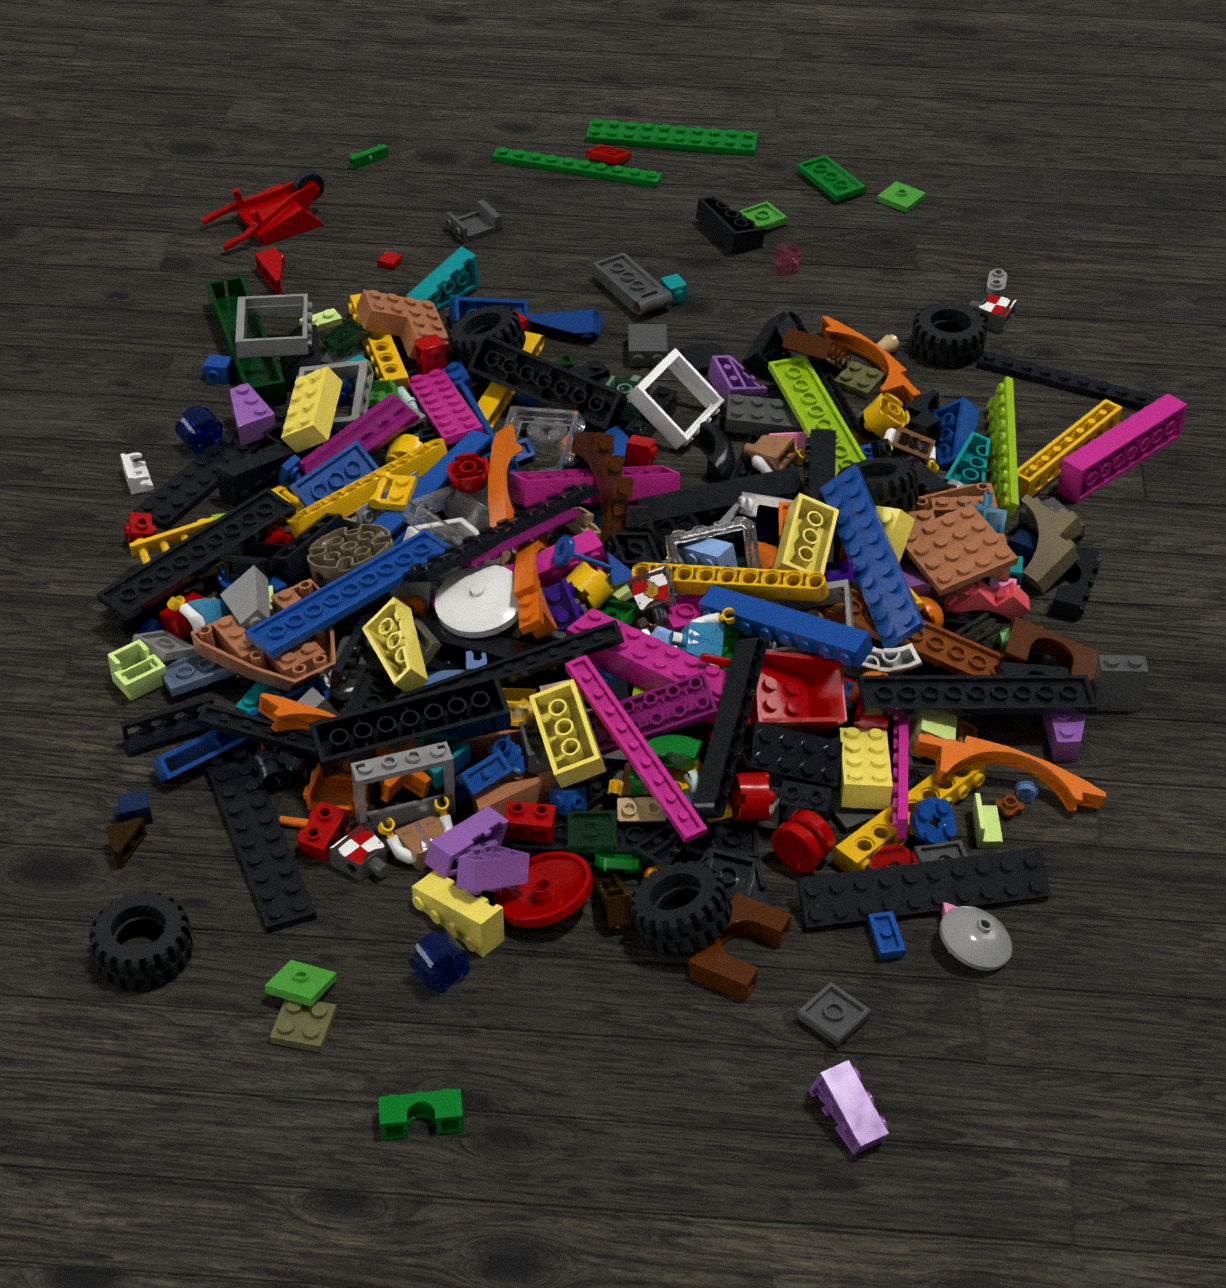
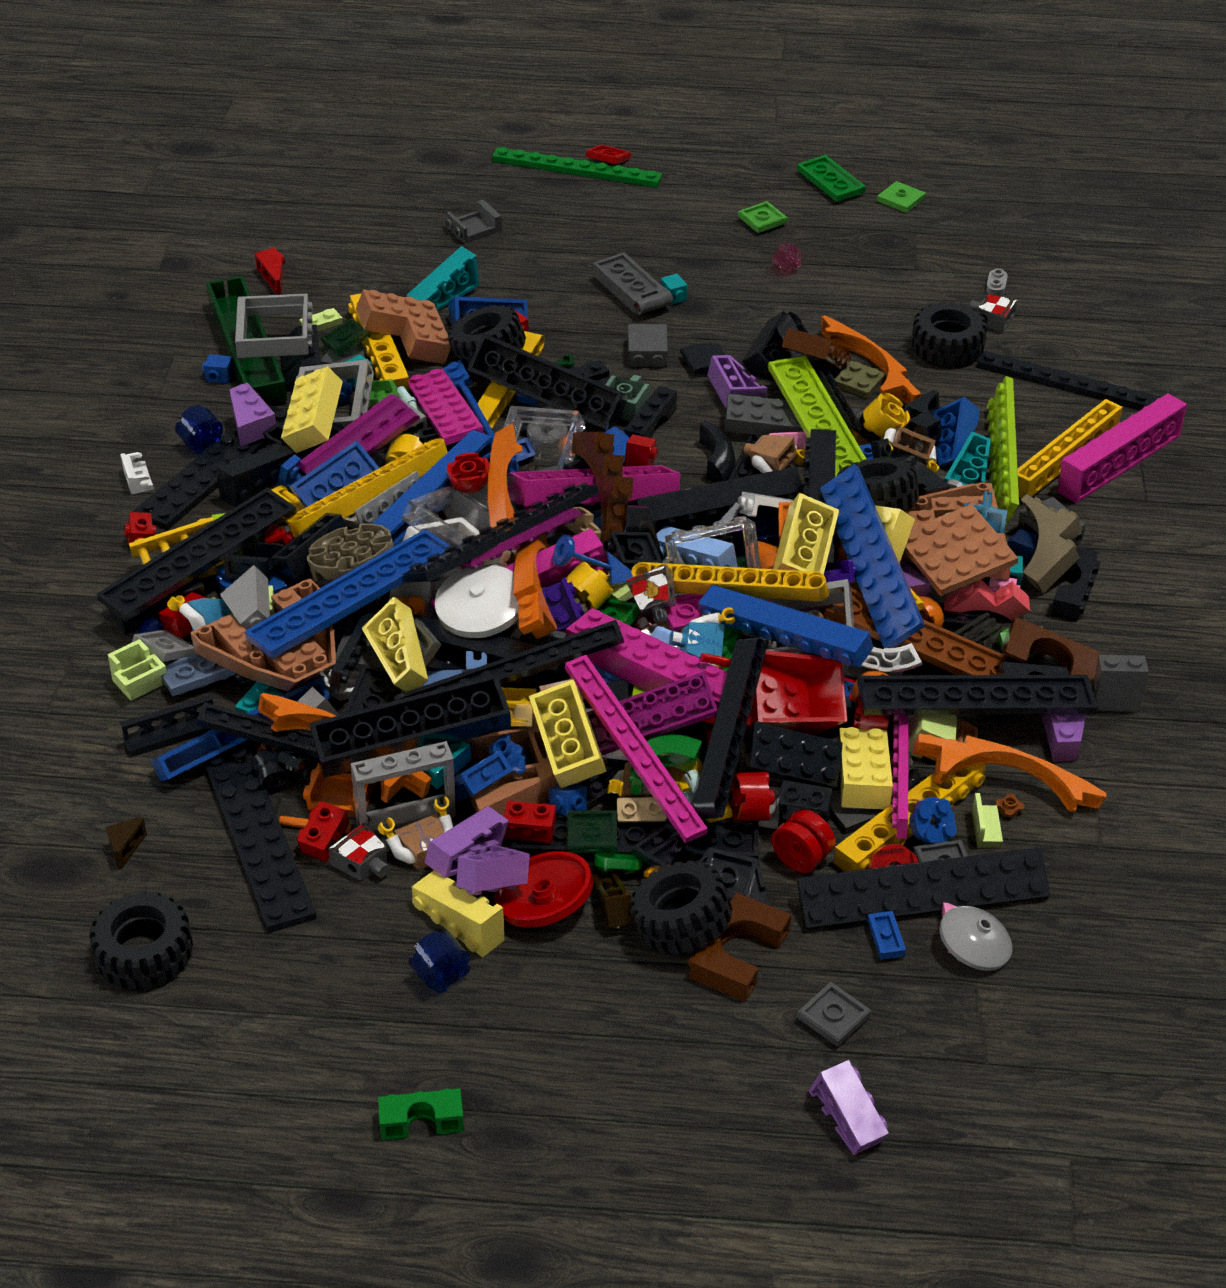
dark blue brick [114,790,153,825] -> none
red piece [201,170,325,251] -> none
bright green plate [265,960,337,1007] -> none
olive plate [270,999,337,1053] -> none
green piece [349,144,389,170] -> none
yellow plate [368,471,417,511] -> none
red tile [377,251,402,270] -> none
red brick [414,334,447,375] -> none
dark grey hinge [519,721,552,774] -> none
blue wedge [523,309,605,339] -> none
green plate [586,119,758,156] -> none
white window [626,348,724,449] -> none
black slope [654,511,709,550] -> none
black wedge [696,196,766,253] -> none
tan cone [876,334,900,354] -> none
medium blue plate [1014,781,1038,803] -> none

